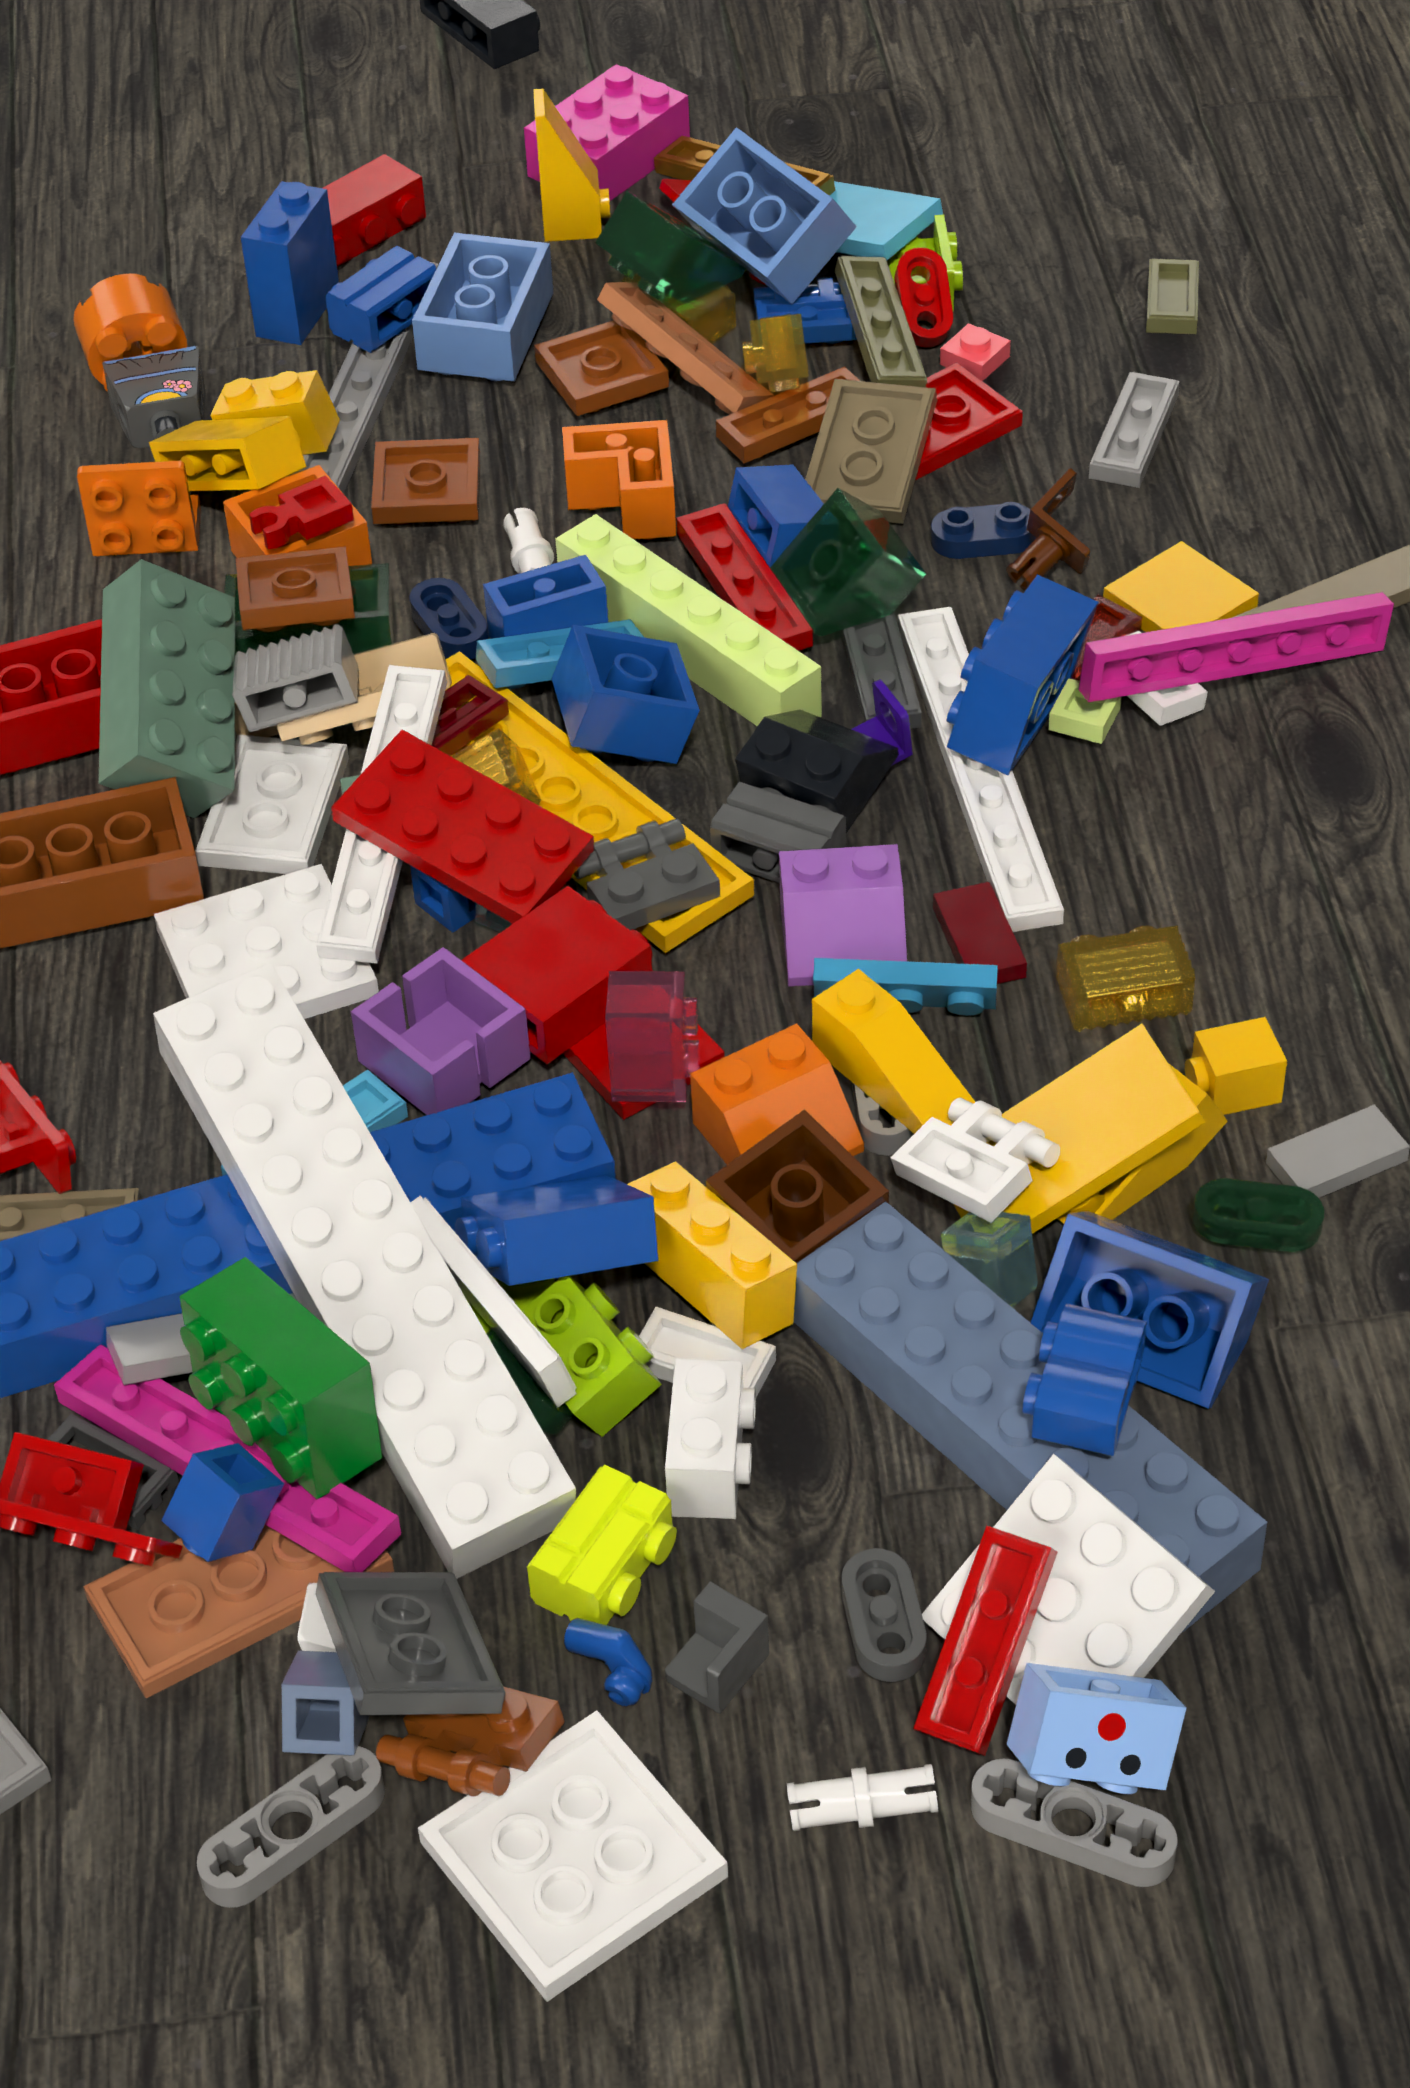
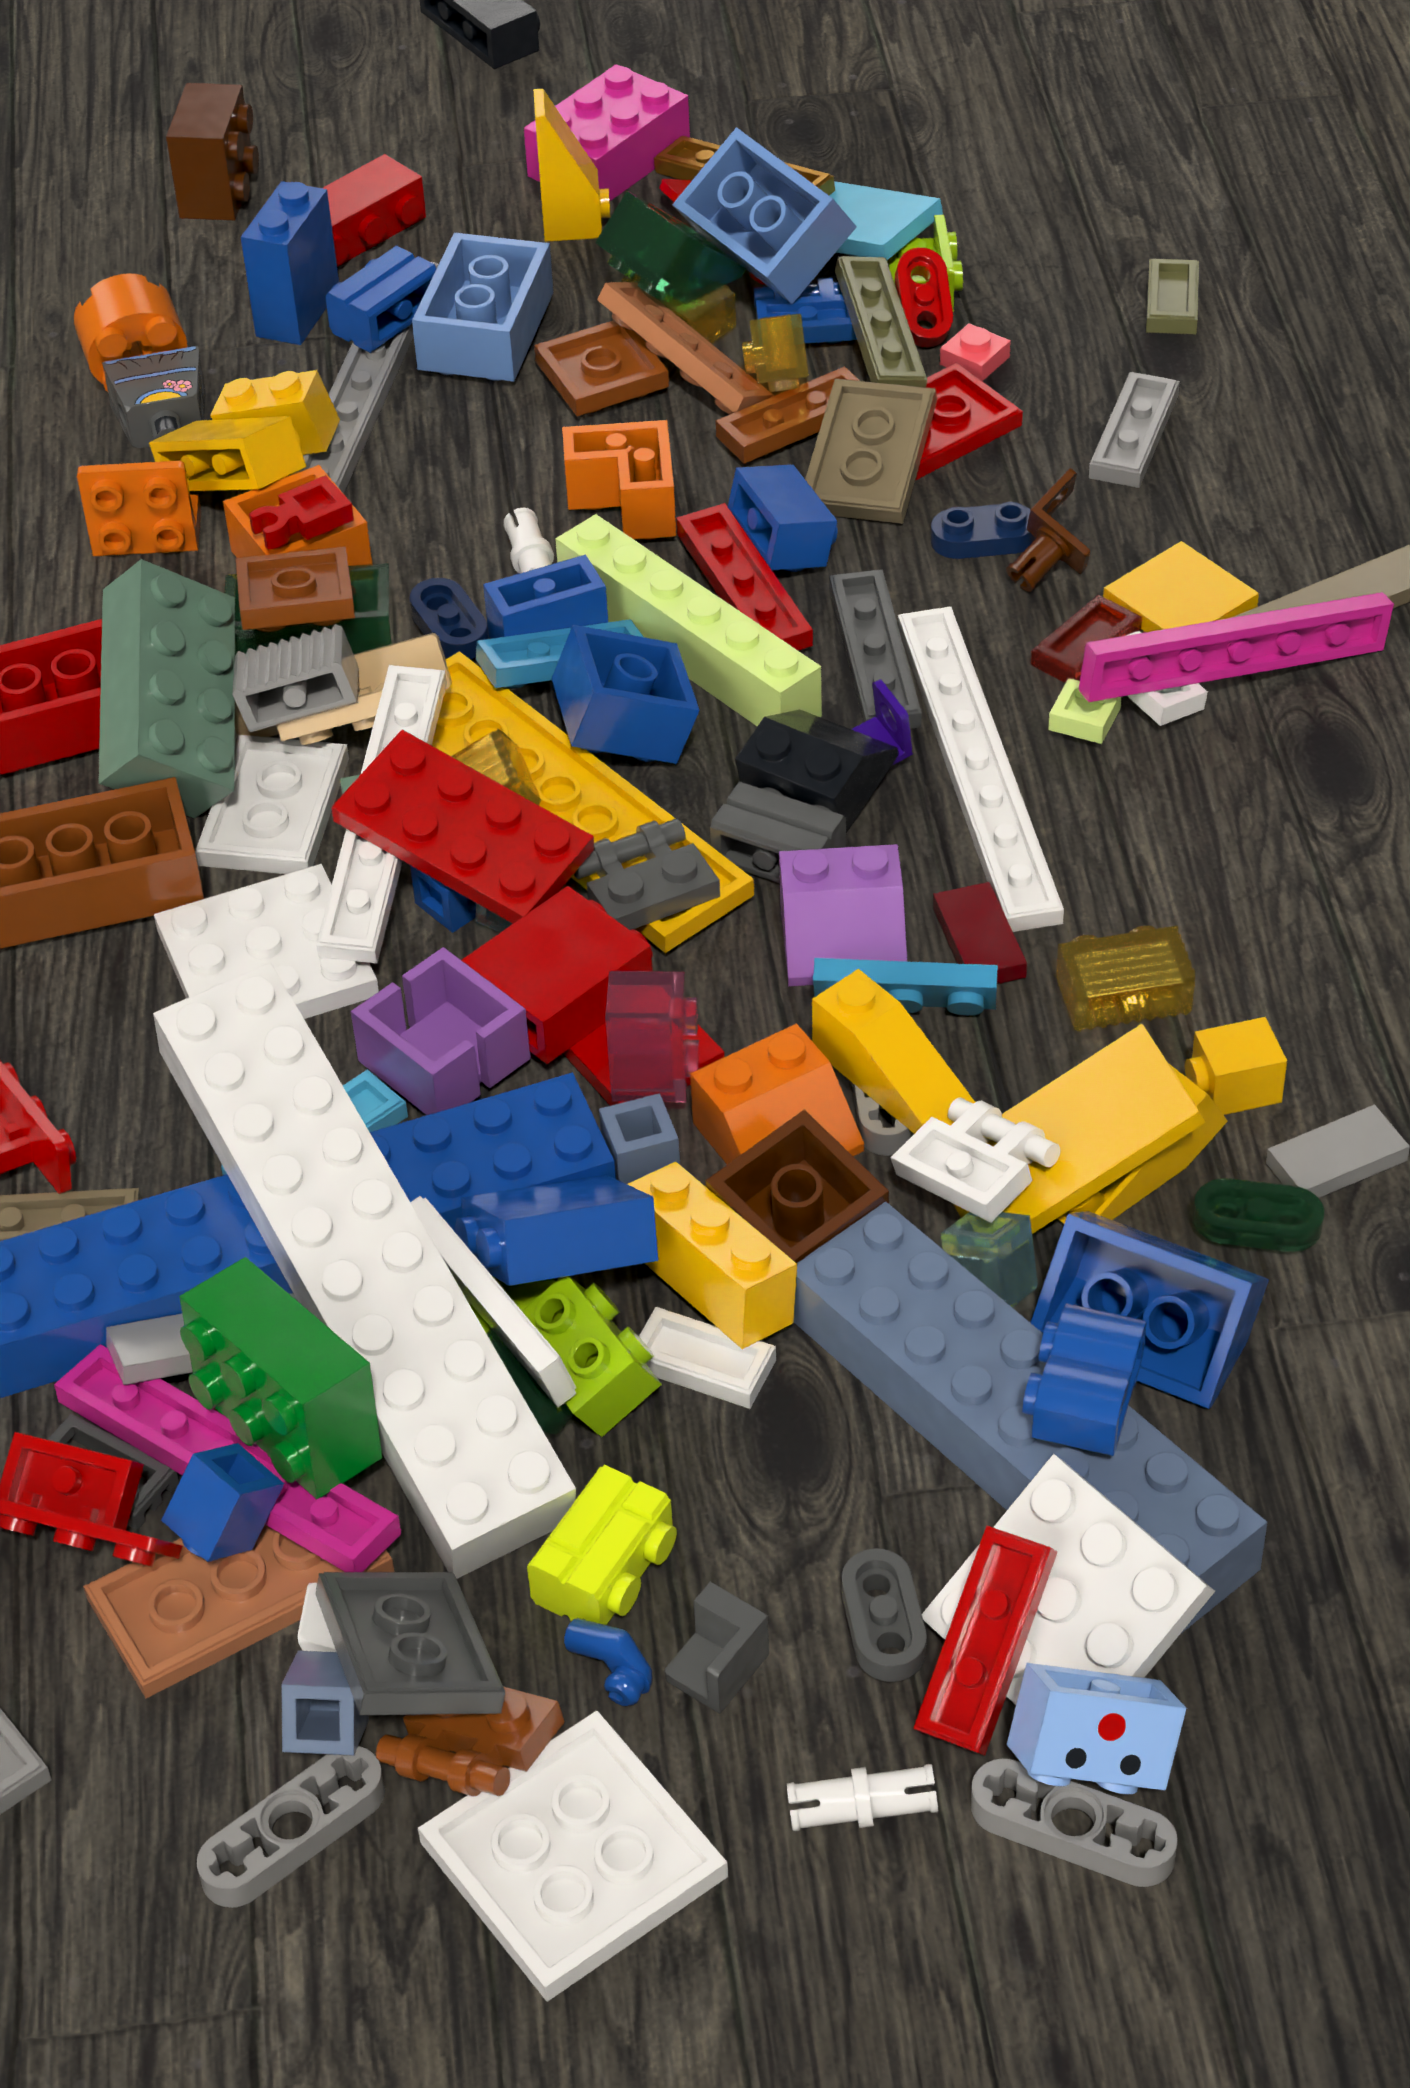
dark orange plate [371,438,480,525] -> none
dark red tile [431,675,509,756] -> none
white brick [665,1358,756,1519] -> none
clear green slope [770,488,926,636] -> none
blue brick [946,574,1099,775] -> none
none -> reddish brown brick [166,83,259,221]
none -> sand blue brick [599,1093,680,1184]

